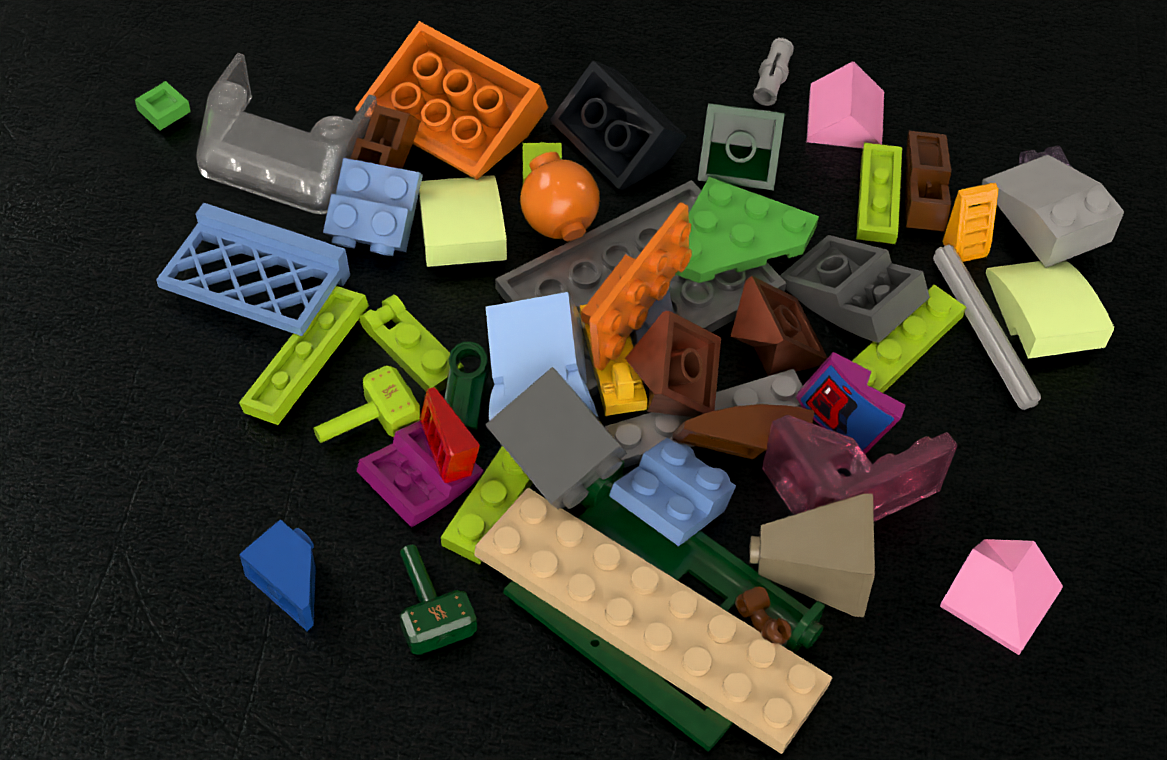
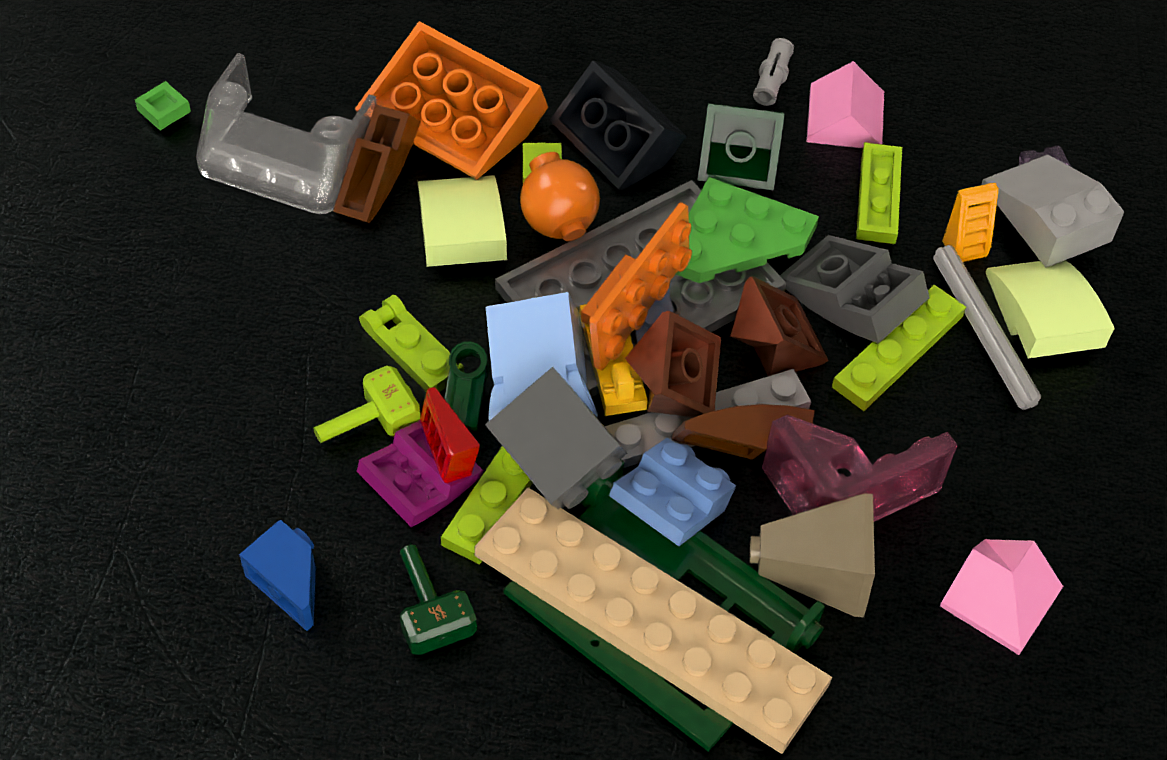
medium blue fence [156,203,350,336] -> none
lime plate [239,286,369,425] -> none
medium blue plate [323,158,423,256] -> none
reddish brown arm [735,586,792,645] -> none
slope [796,352,905,456] -> none
reddish brown slope [905,131,951,232] -> none

